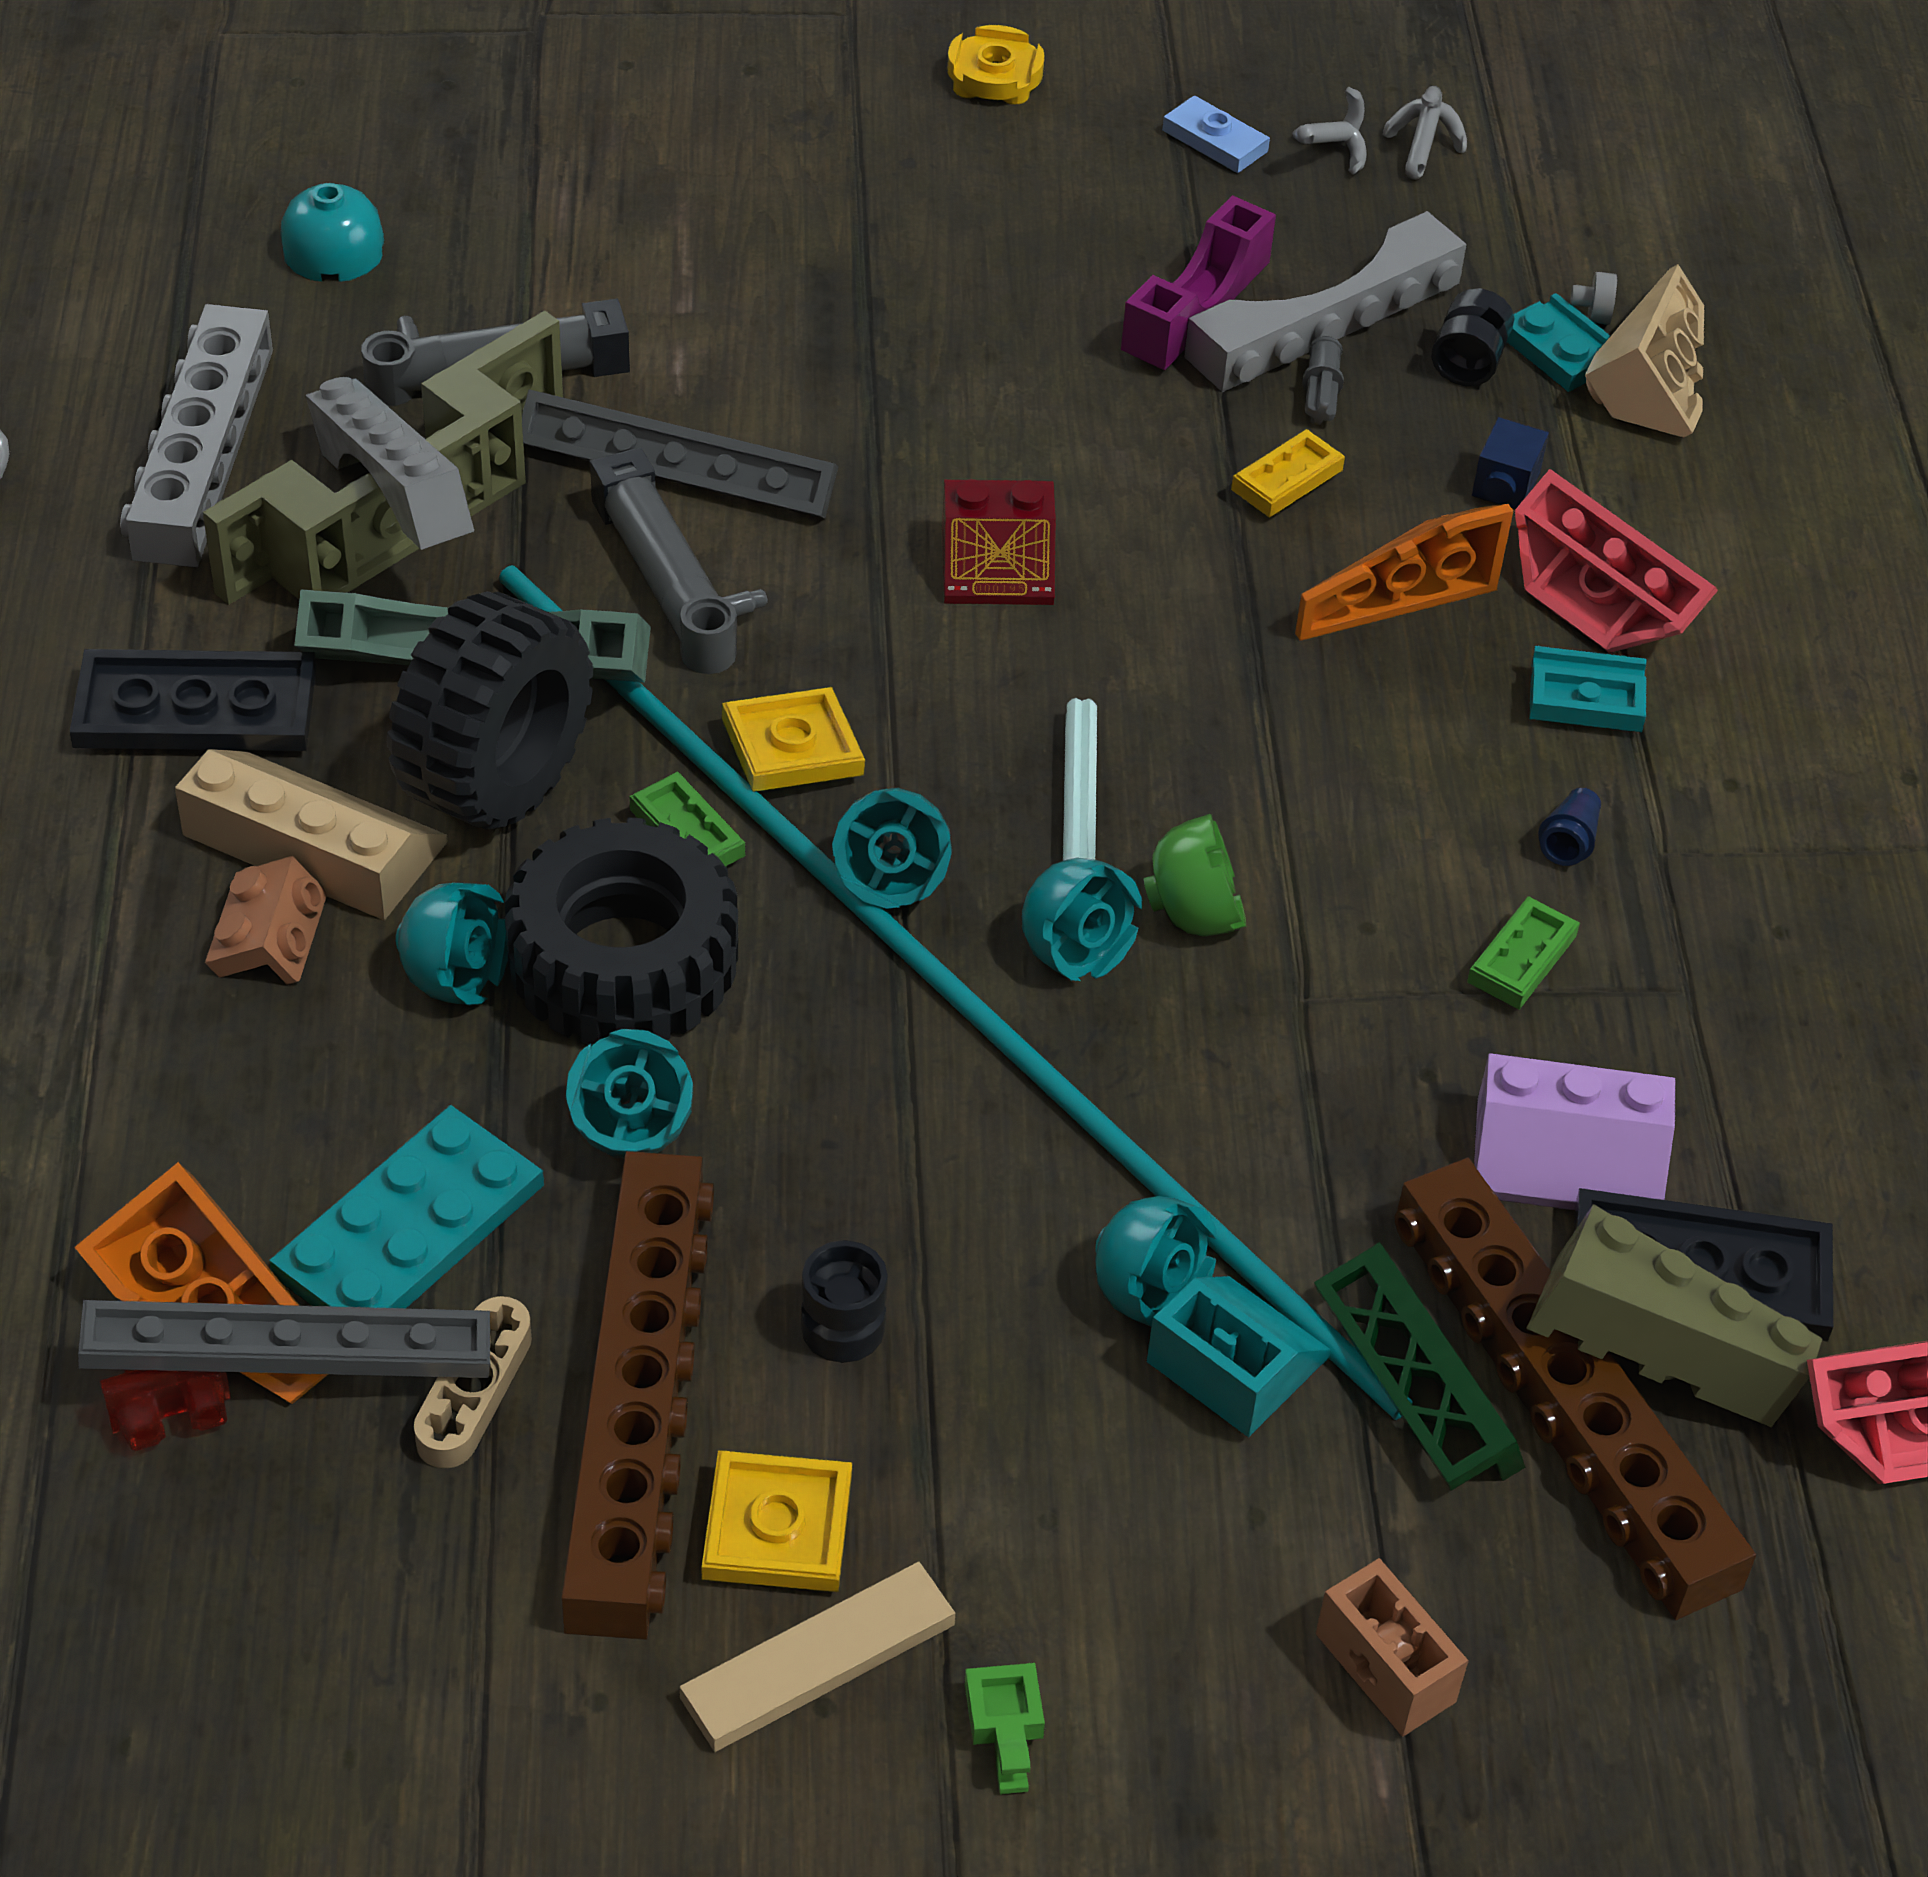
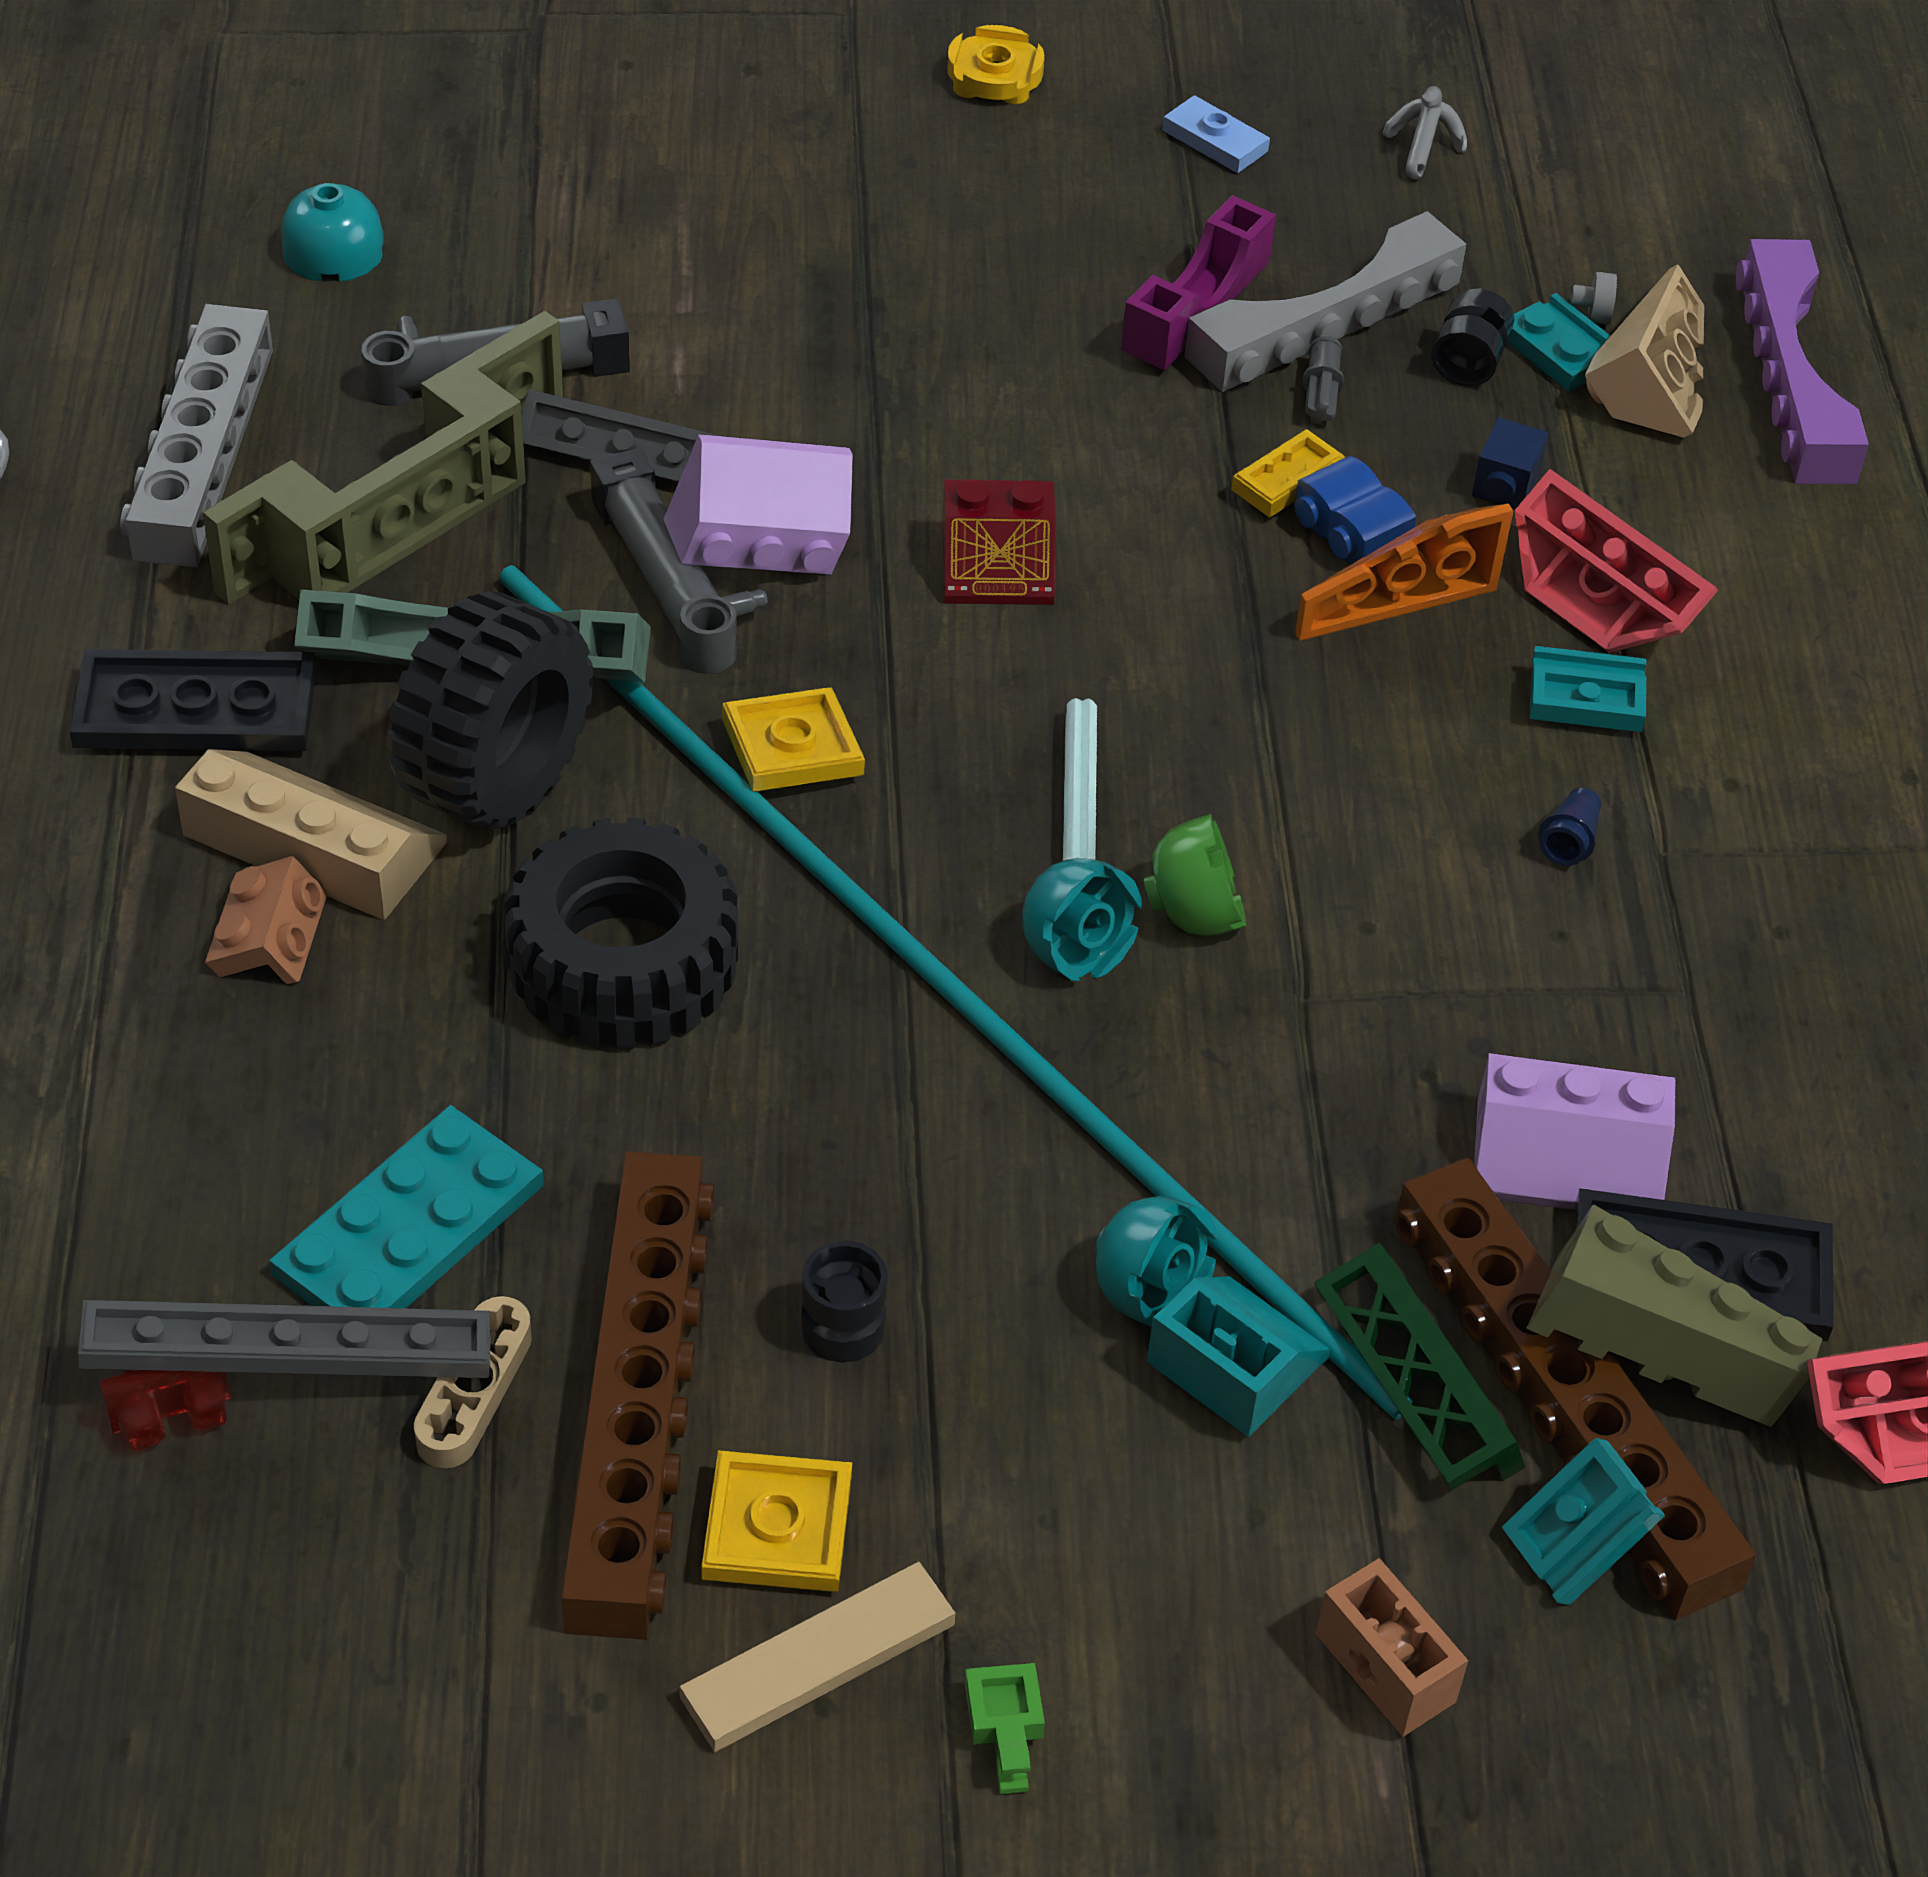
orange wedge [74,1162,328,1404] -> none
light grey arch [306,377,474,550] -> none
teal cylinder [396,883,508,1005] -> none
teal cylinder [566,1029,693,1158] -> none
bright green plate [629,772,745,867] -> none
teal cylinder [832,788,952,909] -> none
light grey piece [1293,87,1367,175] -> none
bright green plate [1467,896,1580,1010] -> none
none -> lavender slope [663,434,853,574]
none -> blue brick [1294,456,1416,565]
none -> teal plate [1502,1438,1666,1605]
none -> medium lavender arch [1736,239,1869,484]

